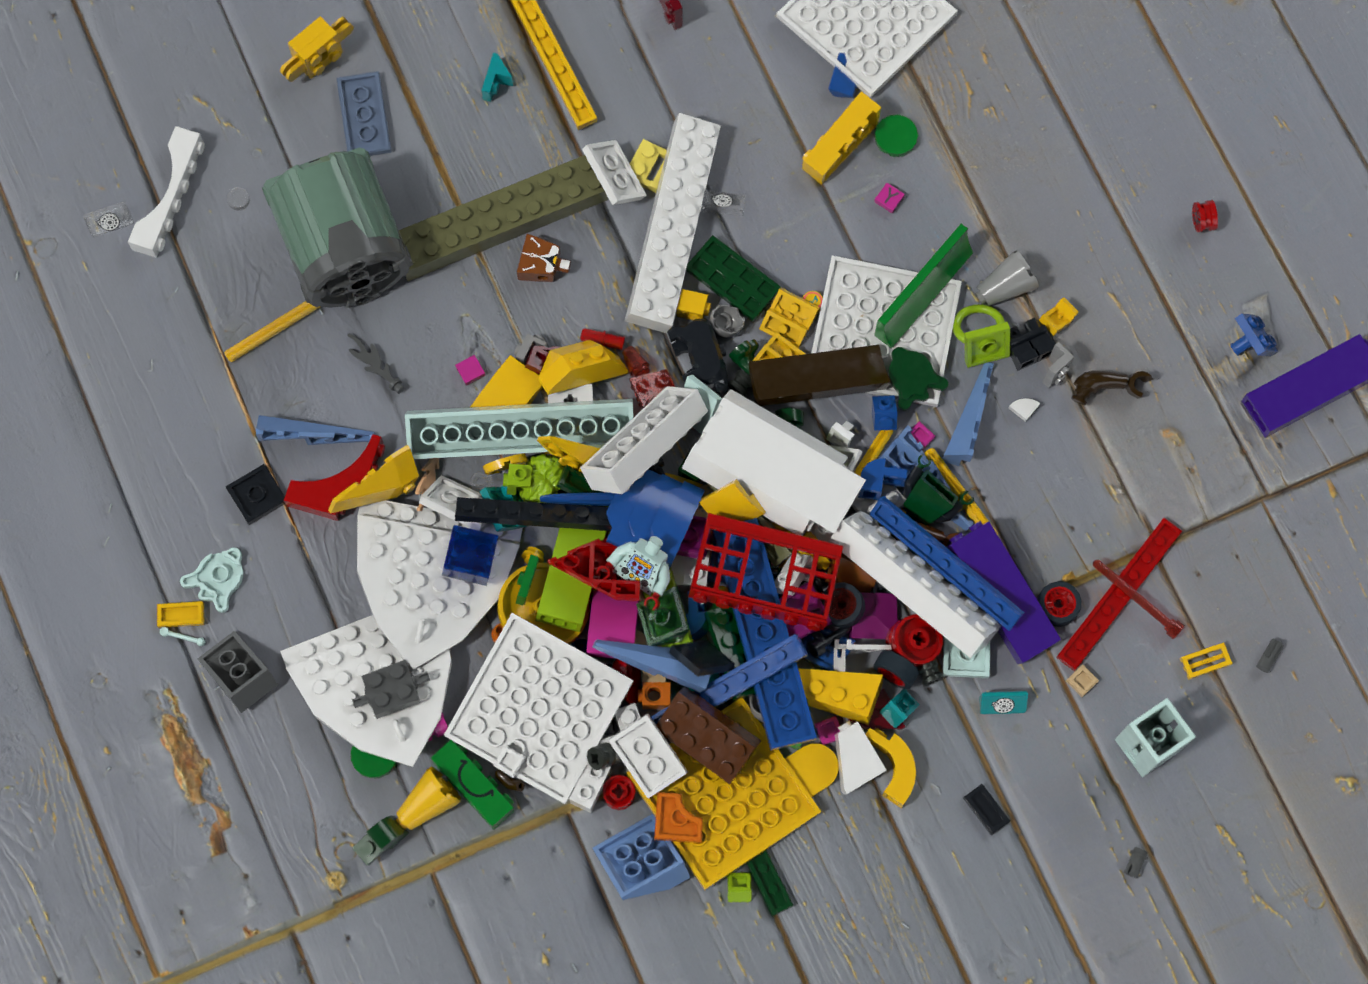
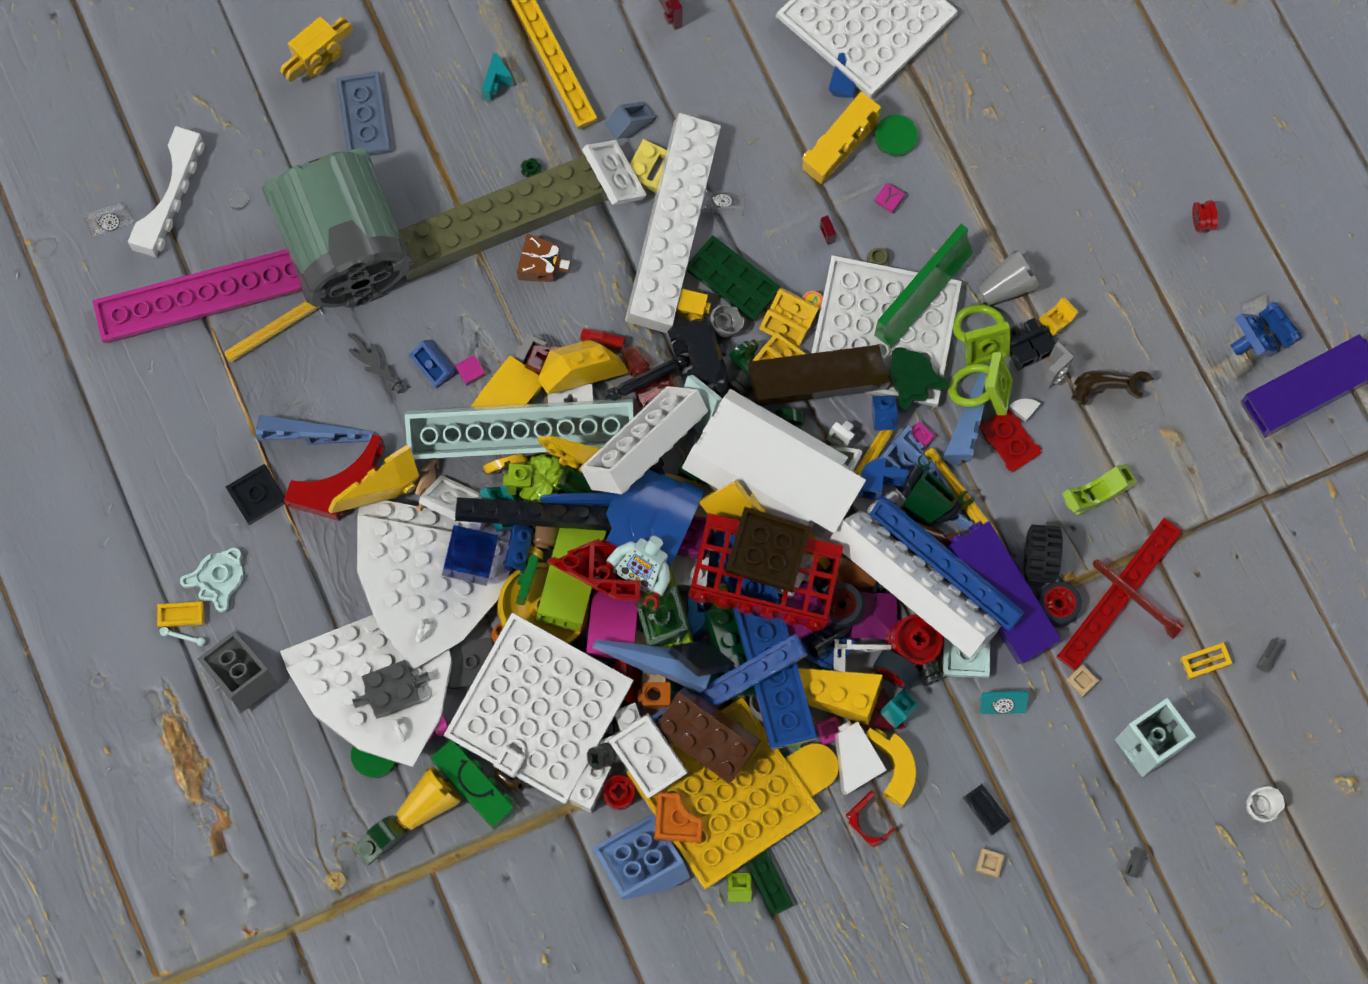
none -> dark pink plate [92,249,302,343]
none -> blue slope [409,340,457,388]
none -> dark grey plate [449,638,493,689]
none -> blue hinge [503,525,534,572]
none -> dark green plate [521,158,542,178]
none -> medium nougat head [530,526,559,550]
none -> sand blue slope [605,101,657,139]
none -> black wheel [605,355,690,401]
none -> dark brown plate [725,507,811,593]
none -> dark red tile [819,215,837,245]
none -> red helmet [846,790,896,848]
none -> olive plate [867,248,889,266]
none -> lime tile [948,352,1013,416]
none -> tan tile [975,848,1005,878]
none -> red piece [979,408,1042,473]
none -> black tyre [1023,524,1063,584]
none -> lime arch [1062,464,1138,515]
none -> white hair [1246,786,1285,823]
none -> blue hinge [1259,302,1303,349]

